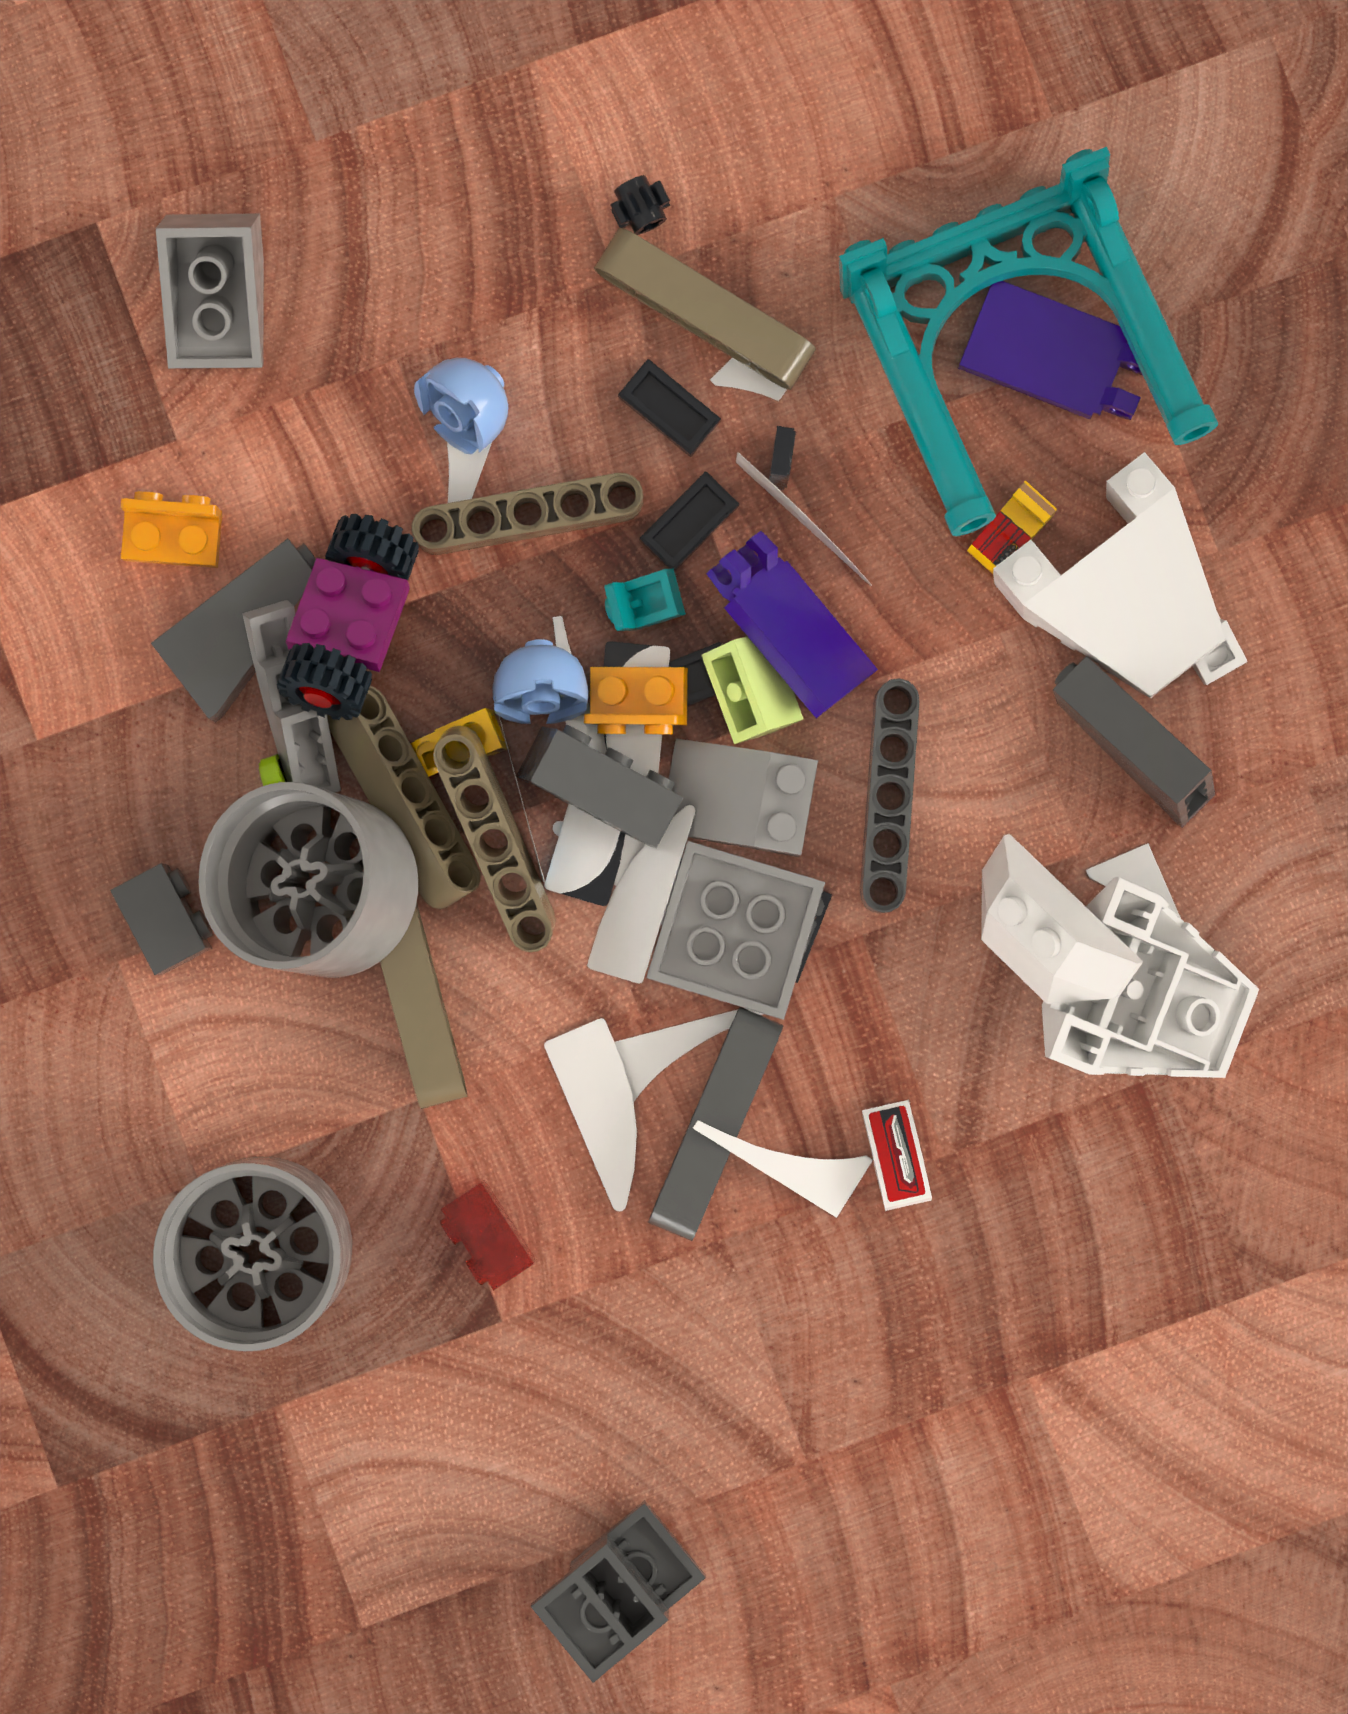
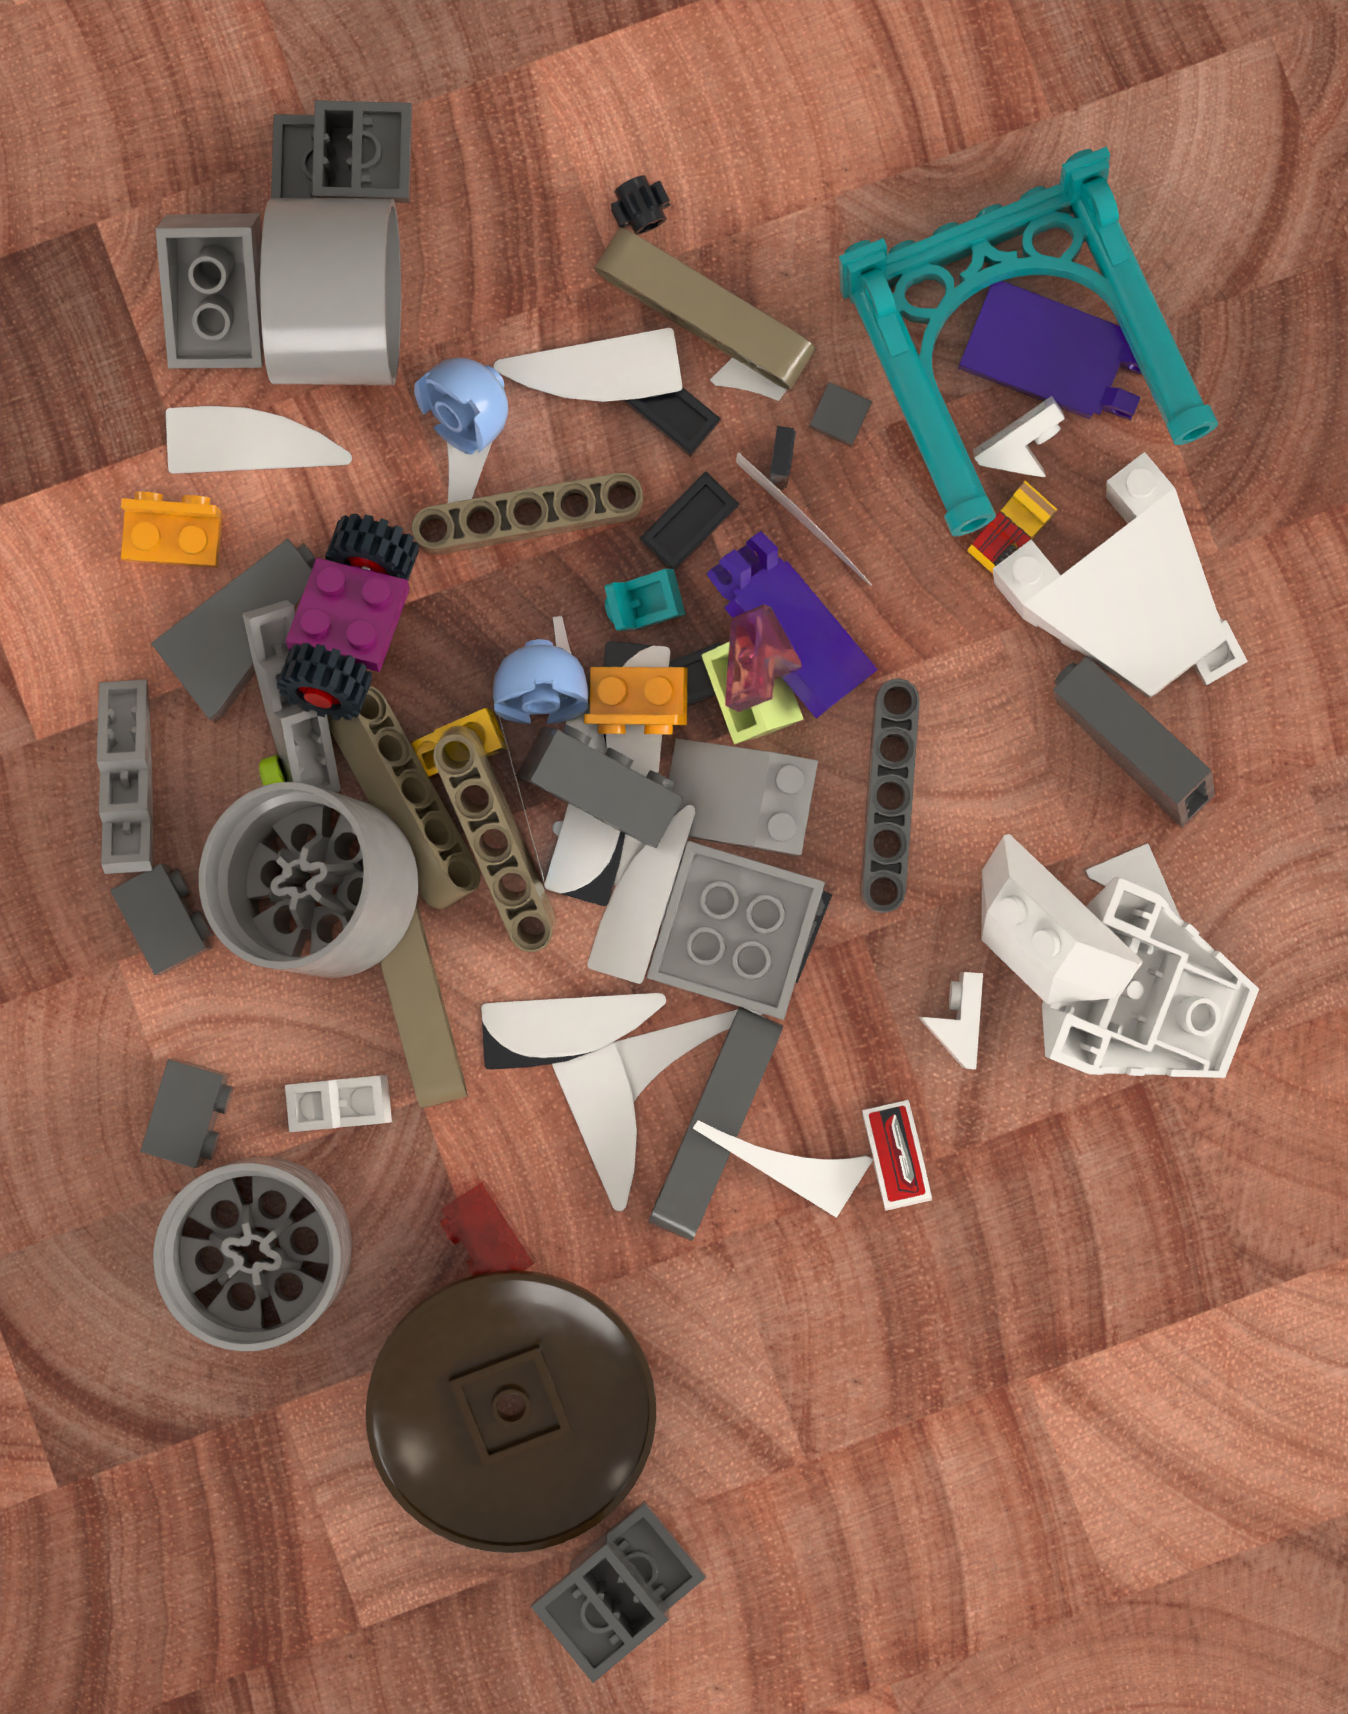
none -> light grey slope [97,679,153,874]
none -> dark grey brick [140,1058,233,1168]
none -> white sticker [166,406,352,474]
none -> light grey wheel [260,198,401,385]
none -> dark grey bracket [271,100,413,203]
none -> white slope [285,1075,392,1132]
none -> dark brown dish [366,1270,656,1553]
none -> white sticker [481,993,666,1070]
none -> white sticker [494,328,682,402]
none -> clear pink slope [725,604,802,712]
none -> dark grey tile [809,382,872,447]
none -> white slope [919,972,983,1069]
none -> white slope [973,396,1065,477]

